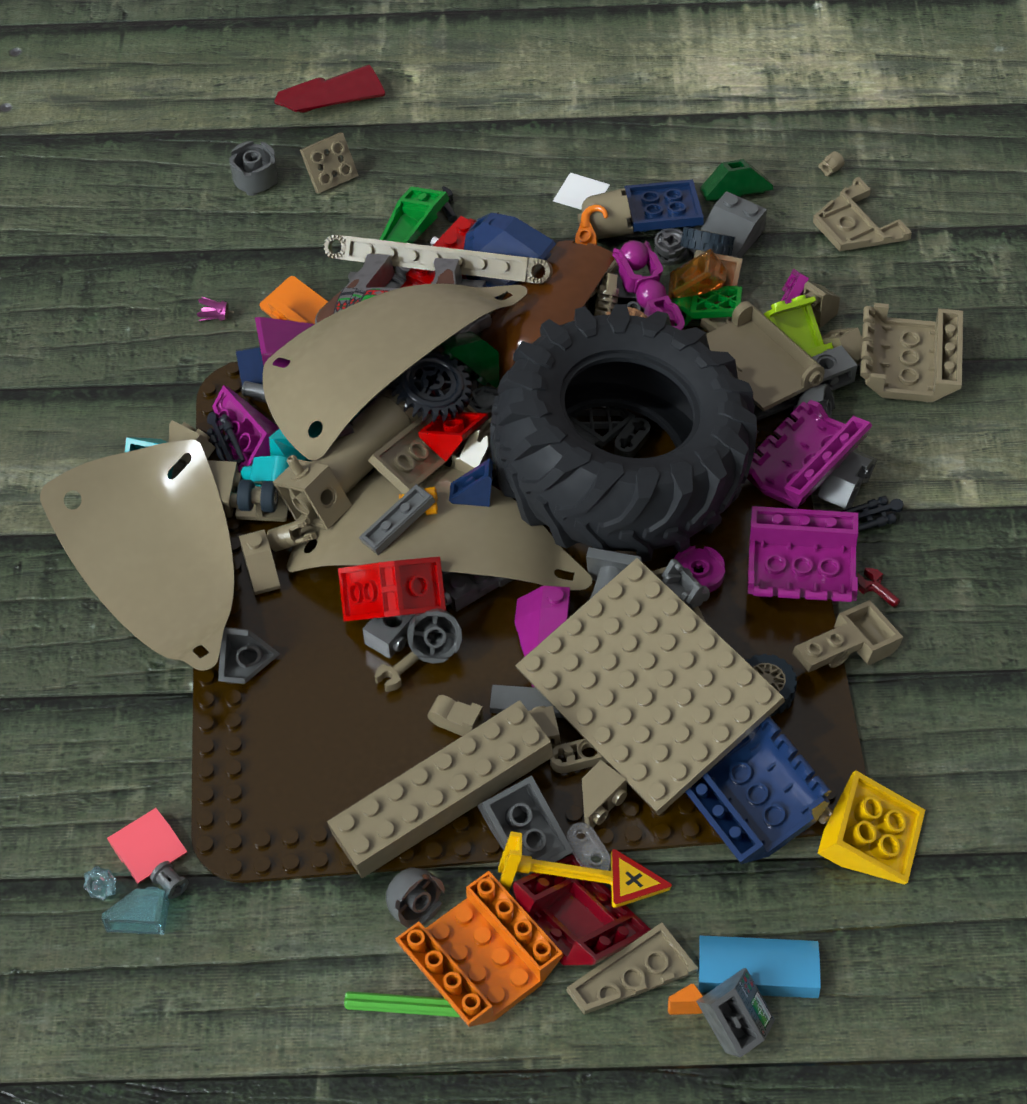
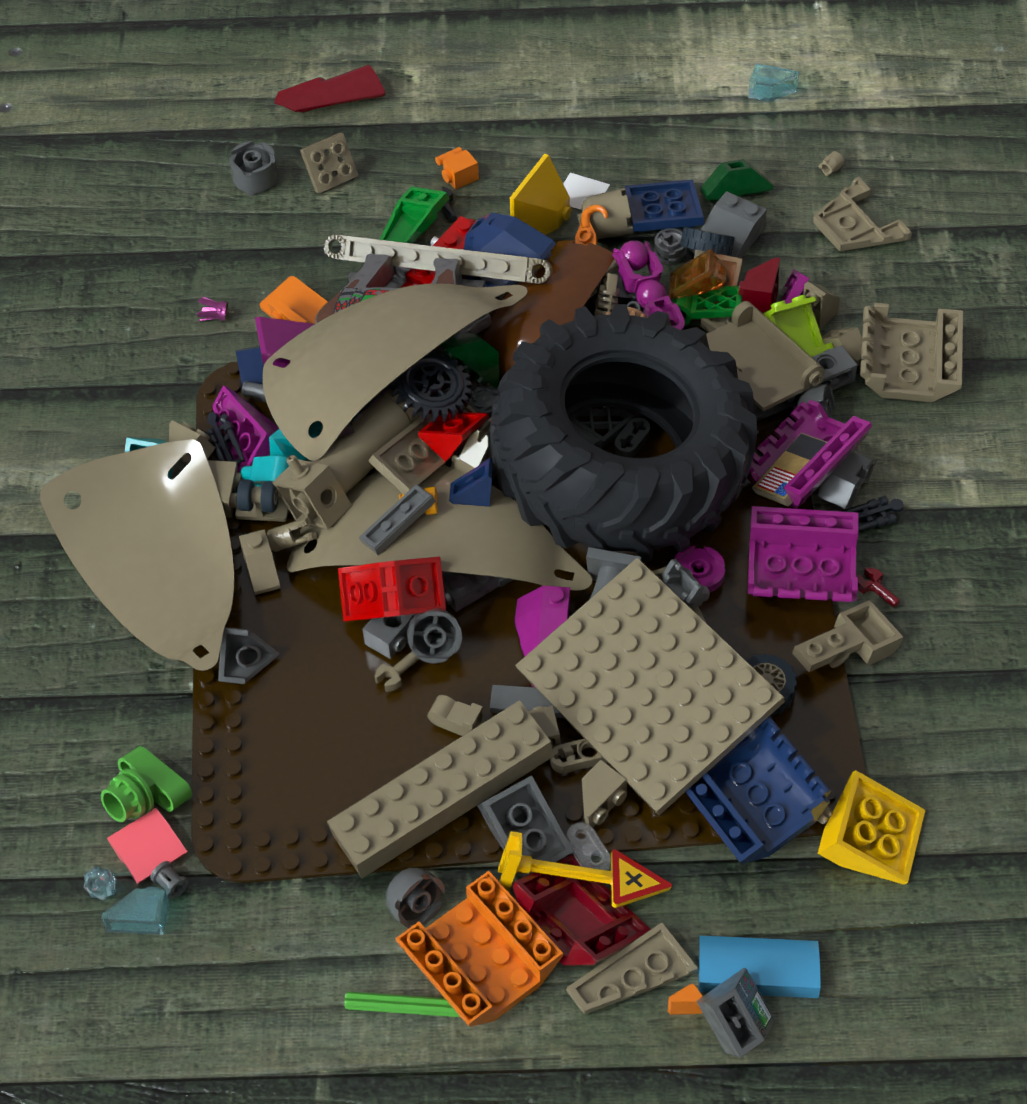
none -> bright green beam [101,746,192,822]
none -> orange brick [435,147,479,190]
none -> yellow slope [510,154,572,235]
none -> dark red slope [738,257,780,314]
none -> clear light blue slope [748,63,799,102]
none -> tile [752,433,827,507]

